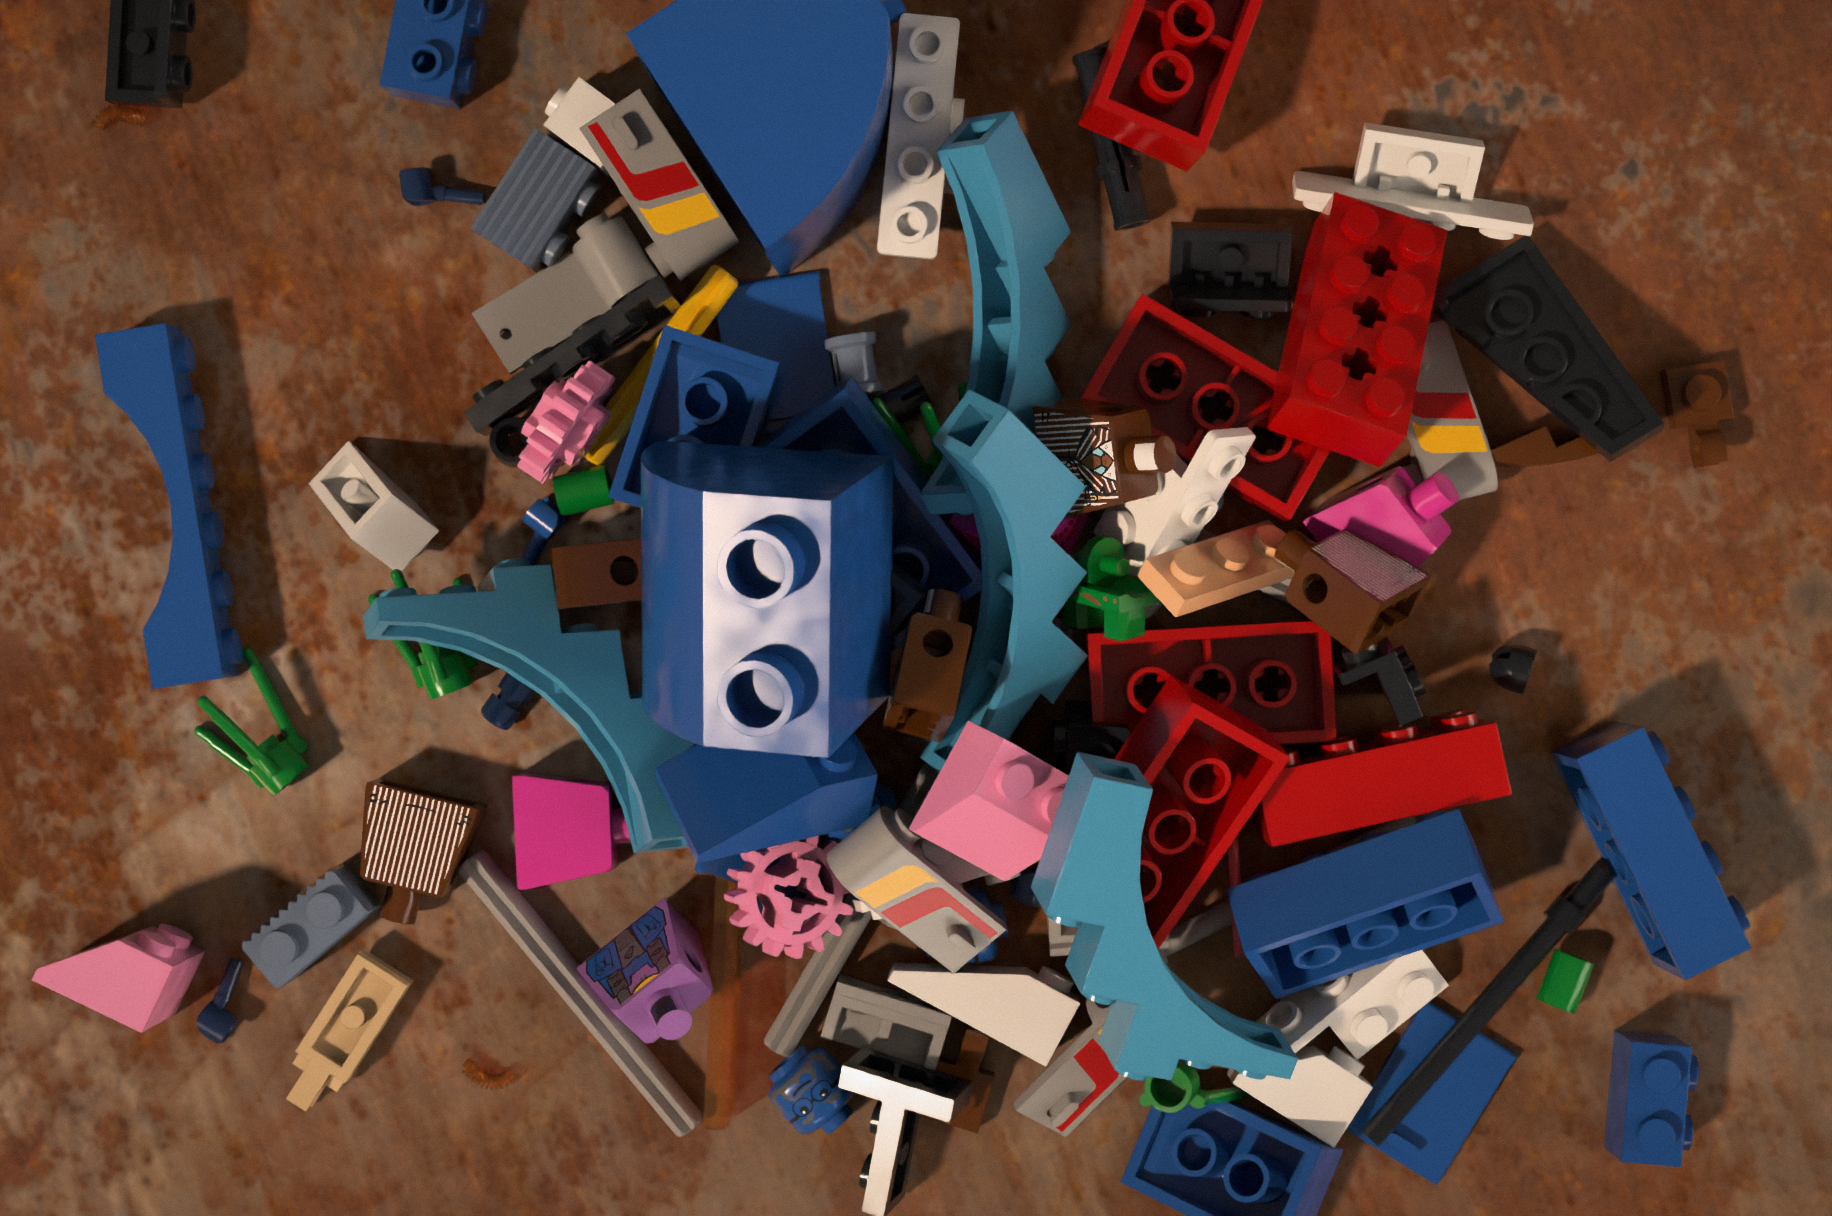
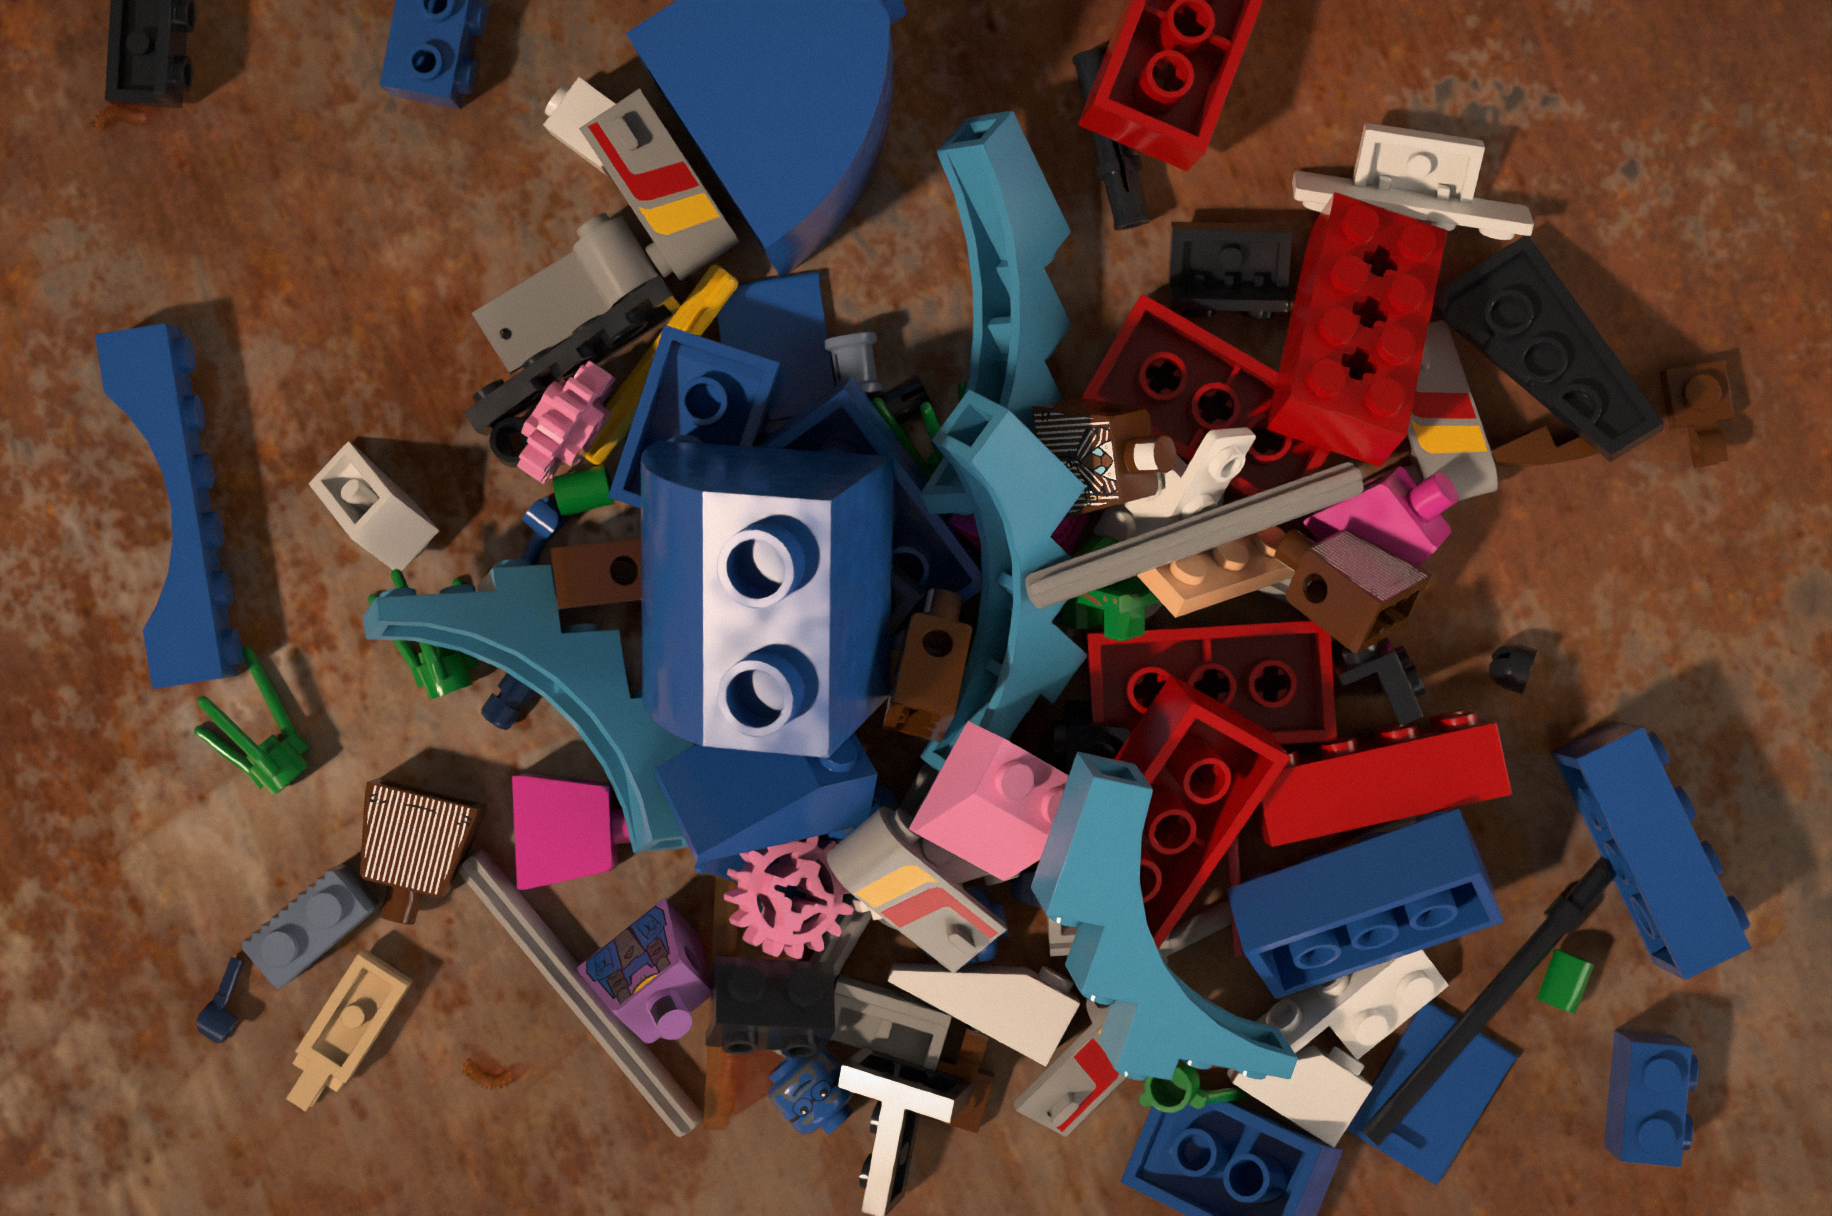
bright pink slope [32,923,206,1033] -> none
dark blue hand [399,167,484,206] -> none
sand blue brick [470,128,602,273] -> none
white bracket [877,13,965,260] -> none
none -> black bracket [705,956,836,1058]
none -> light grey axle [1025,462,1364,609]

